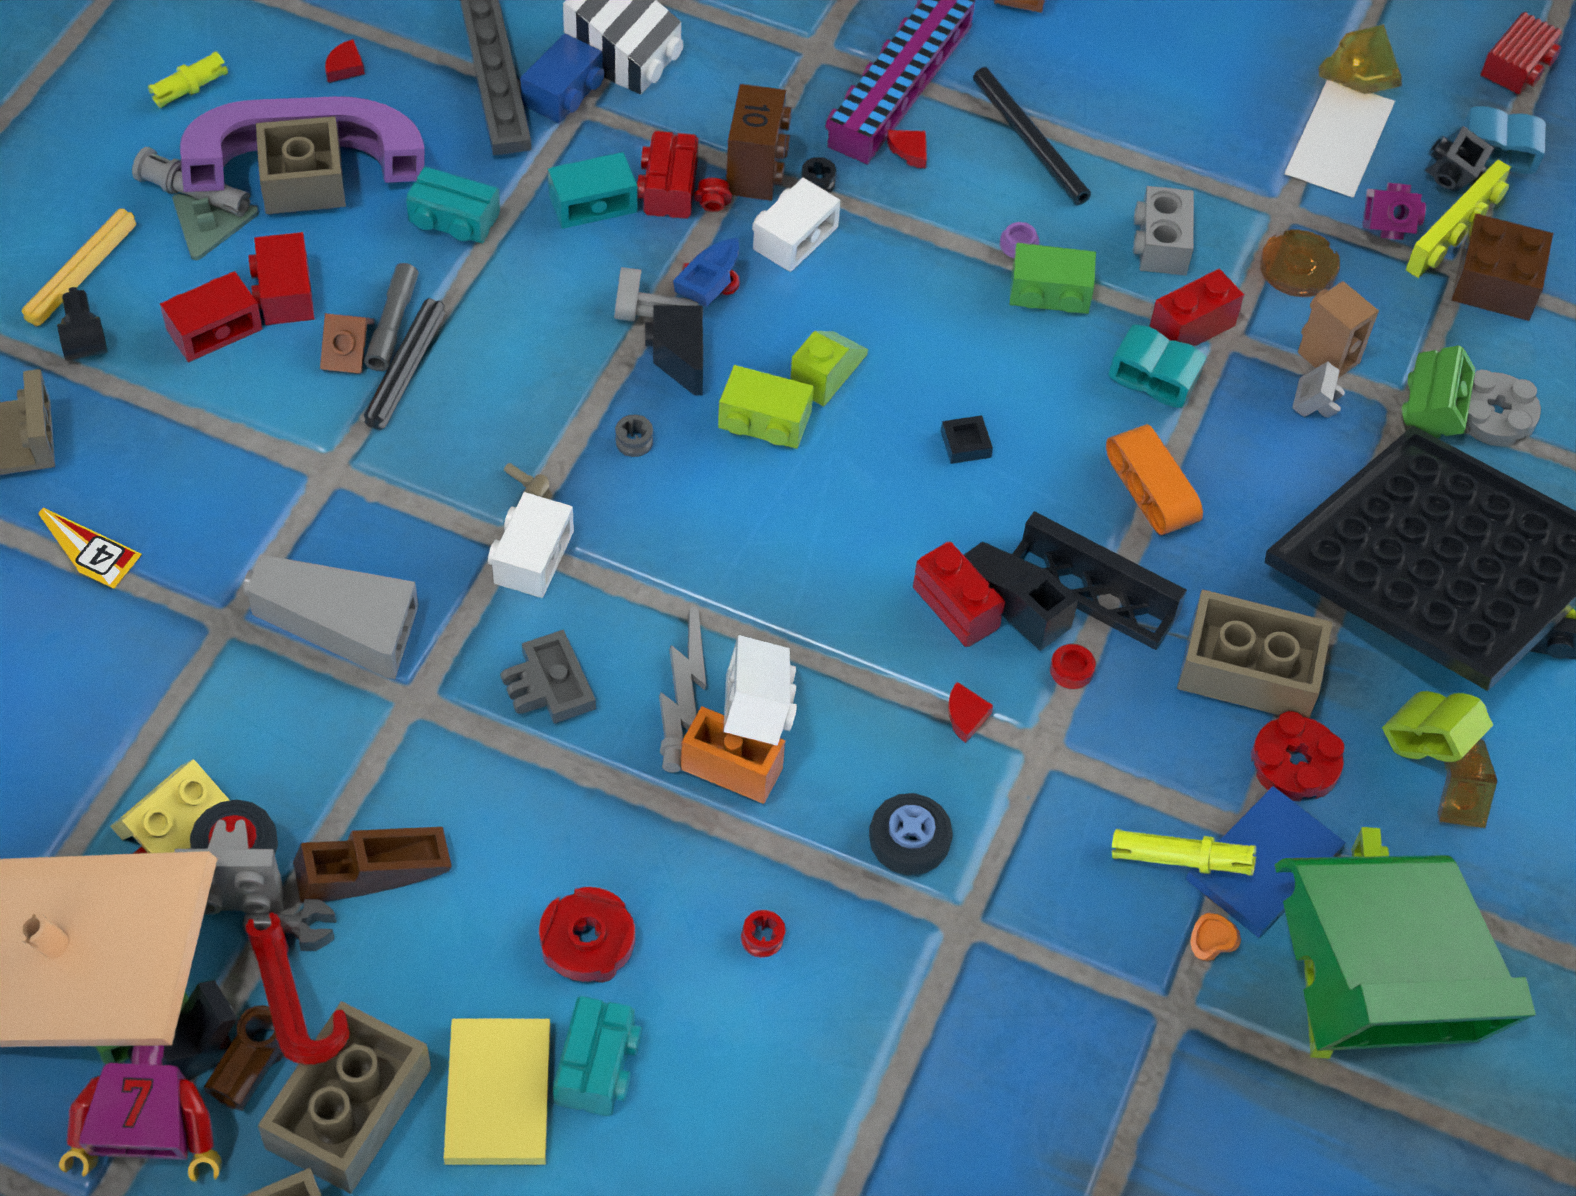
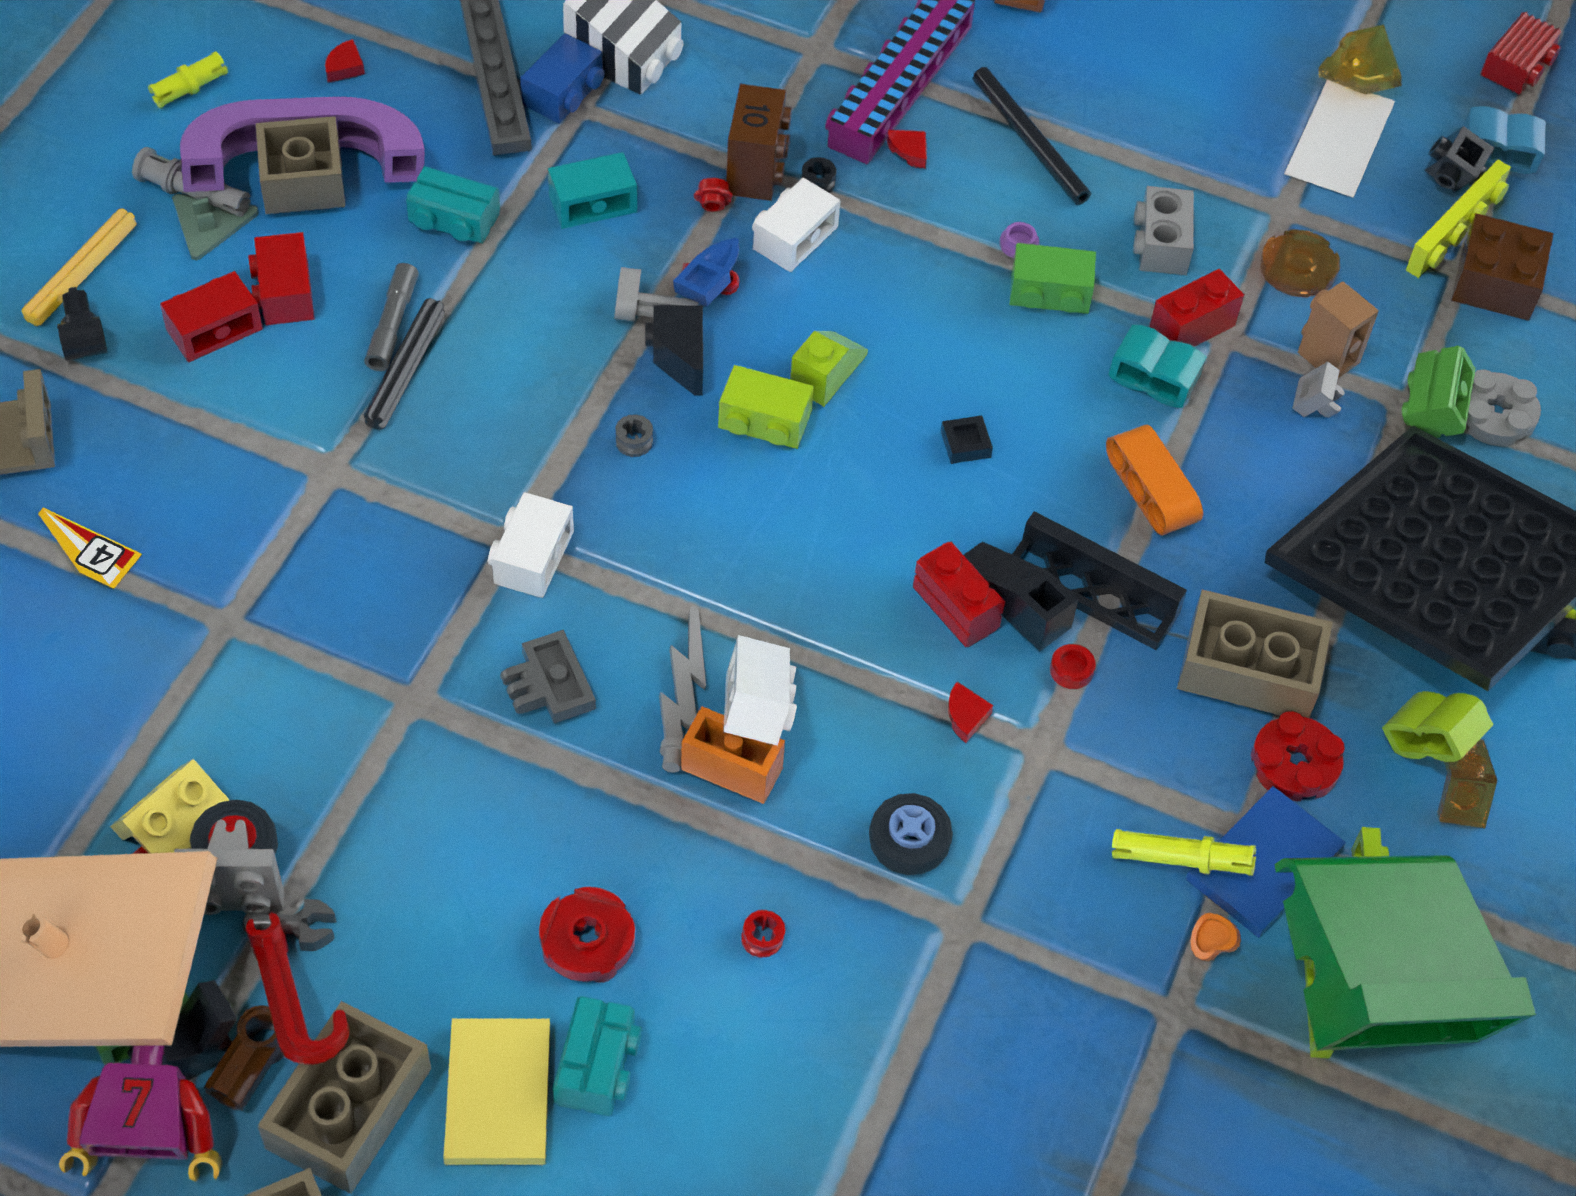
light grey slope [243,554,418,679] -> none
reddish brown slope [293,826,452,903] -> none
dark orange bracket [320,313,375,373] -> none
dark tan hand [504,463,552,499] -> none
red brick [637,131,699,219] -> none
magenta brick [1362,183,1426,240] -> none

